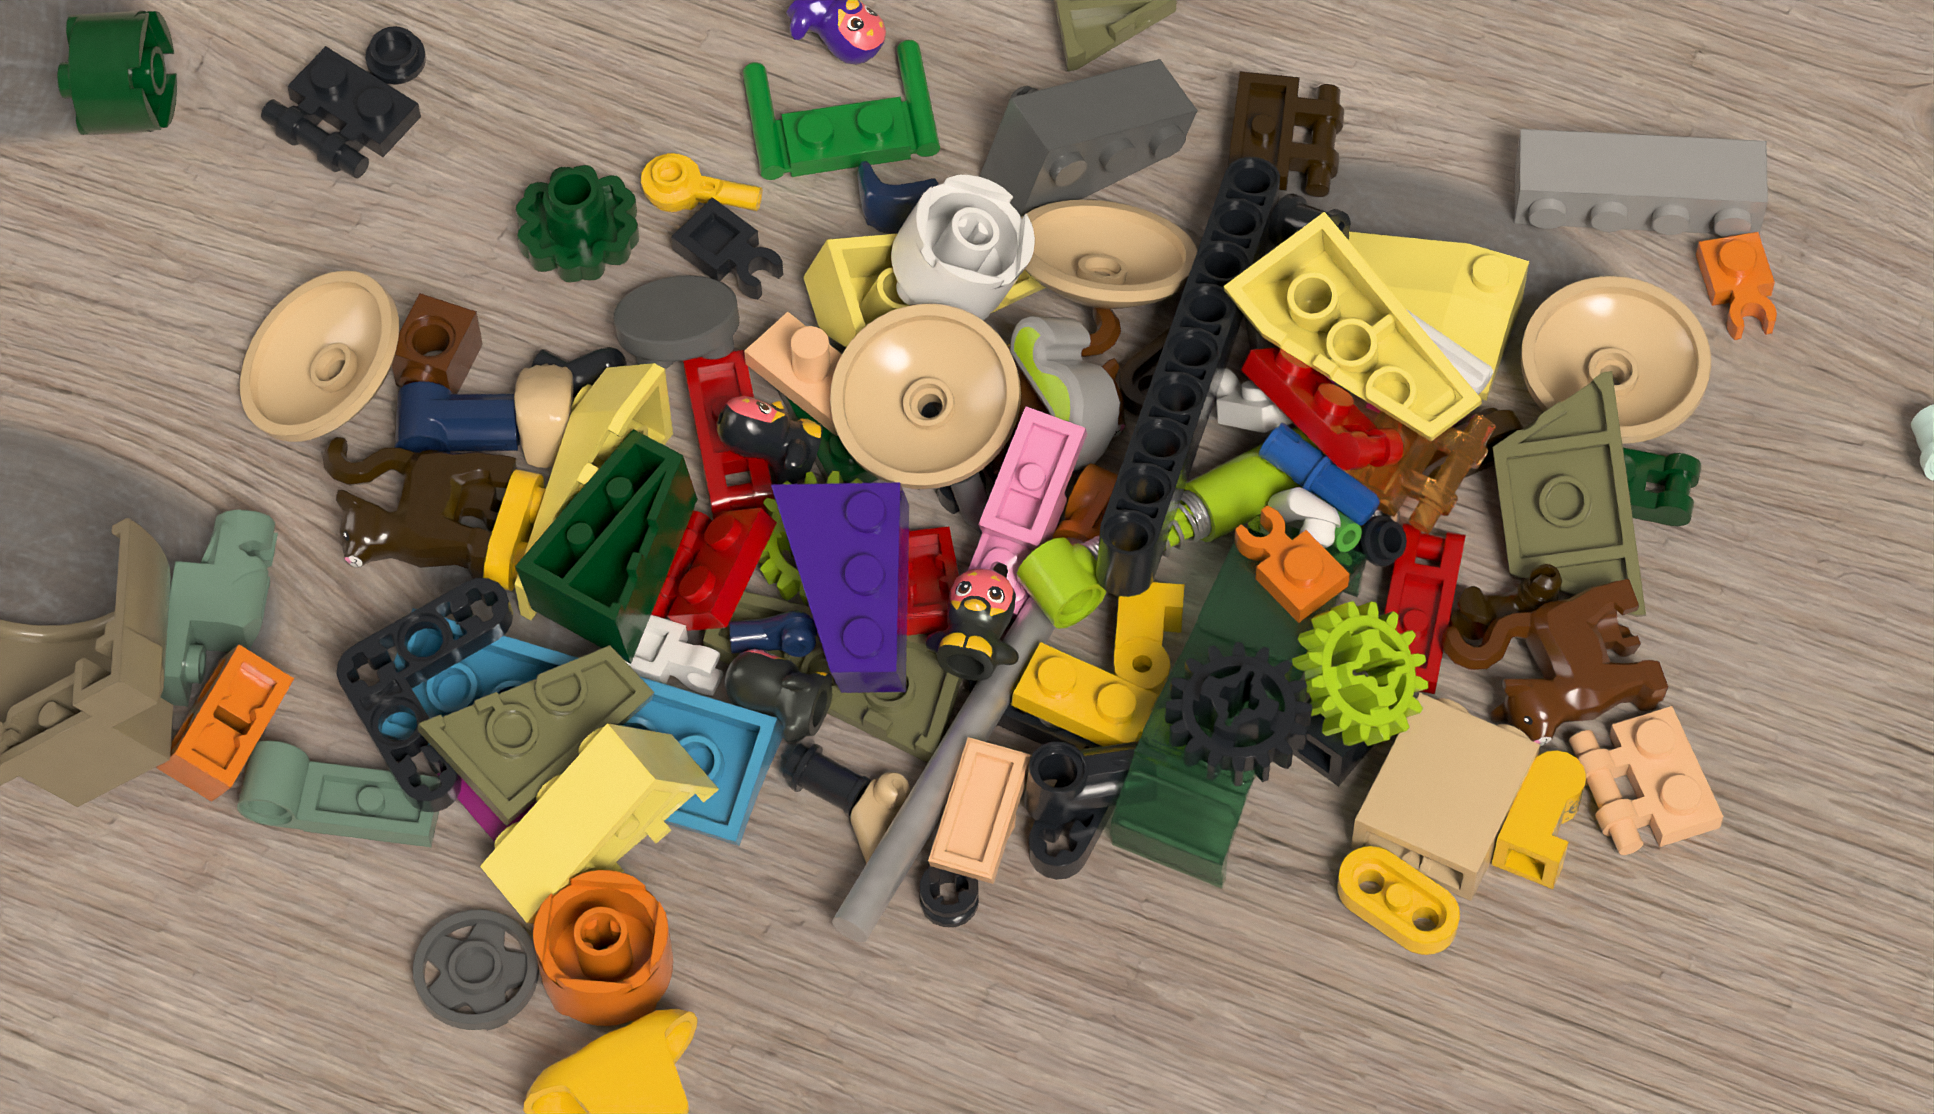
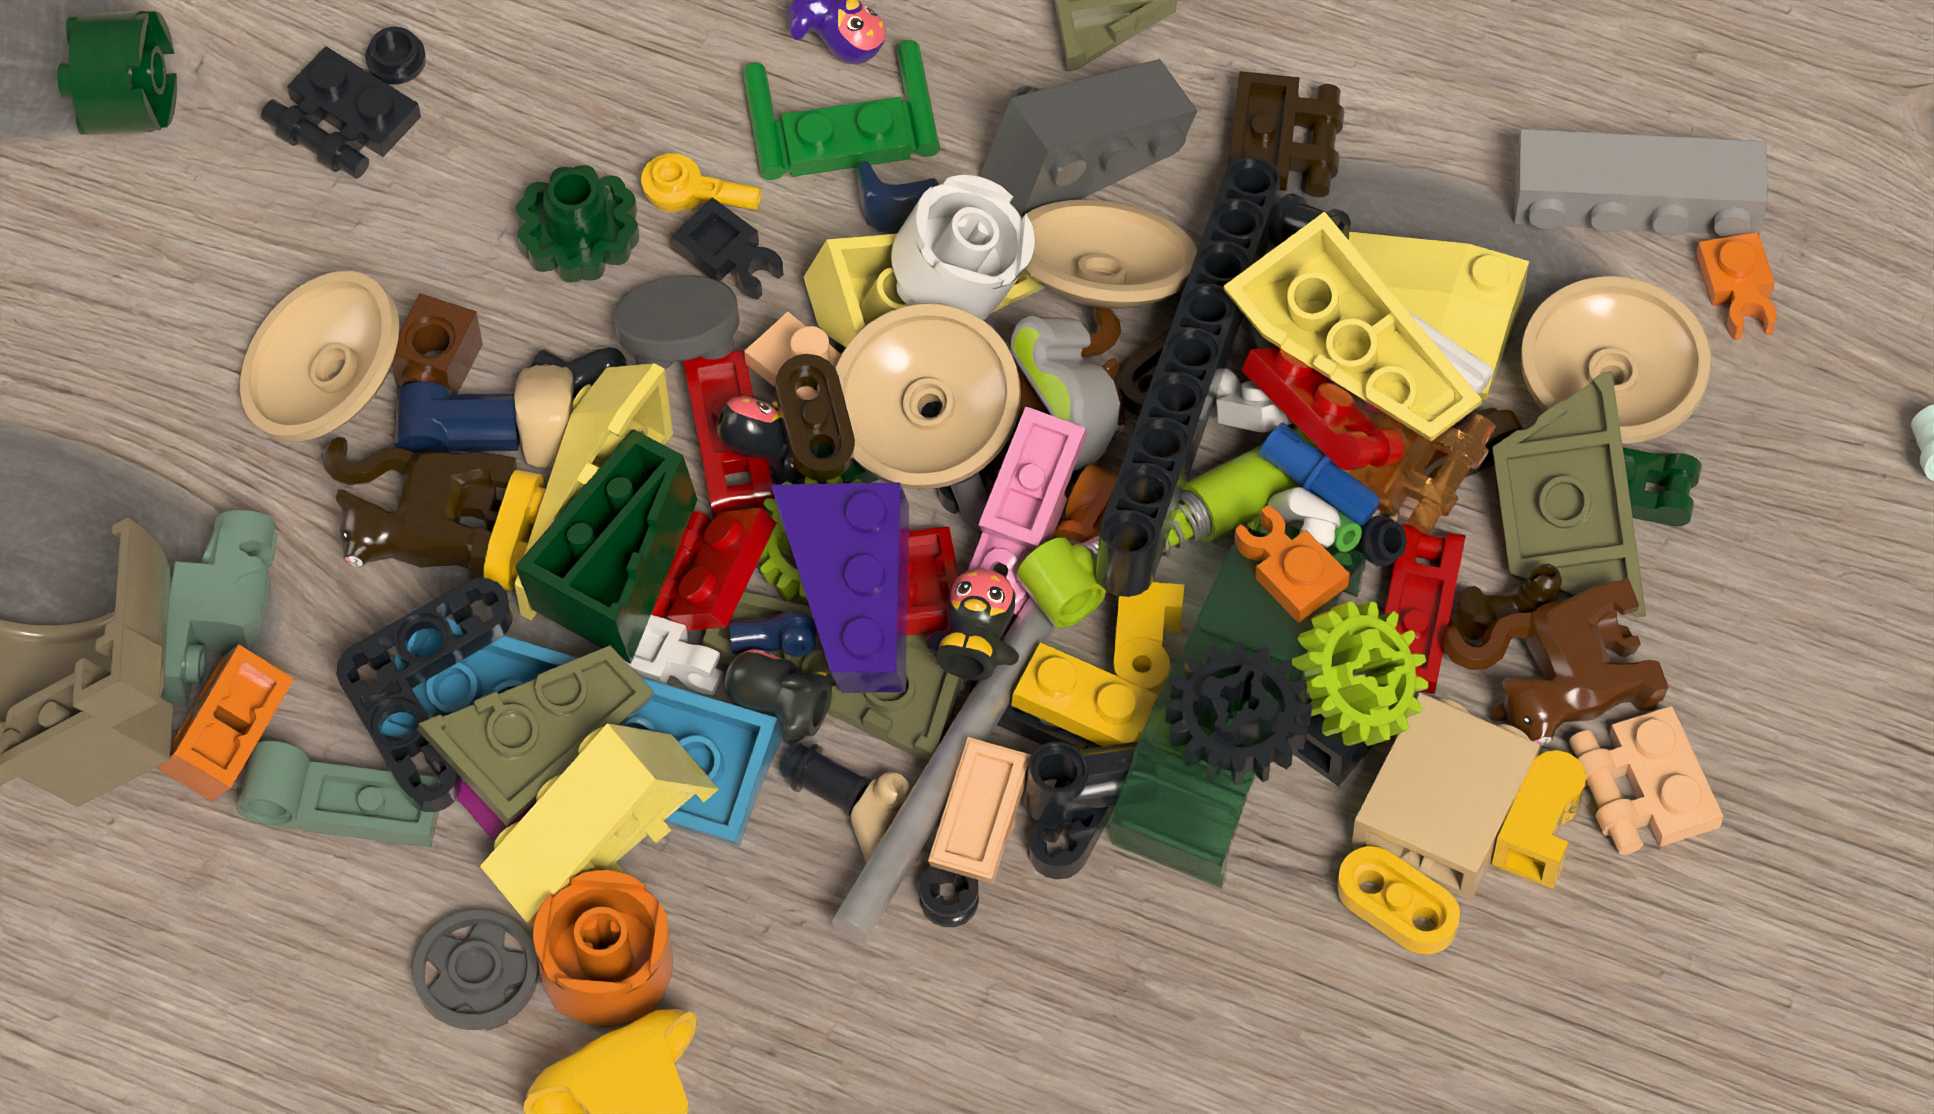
none -> dark brown plate [775,354,855,481]

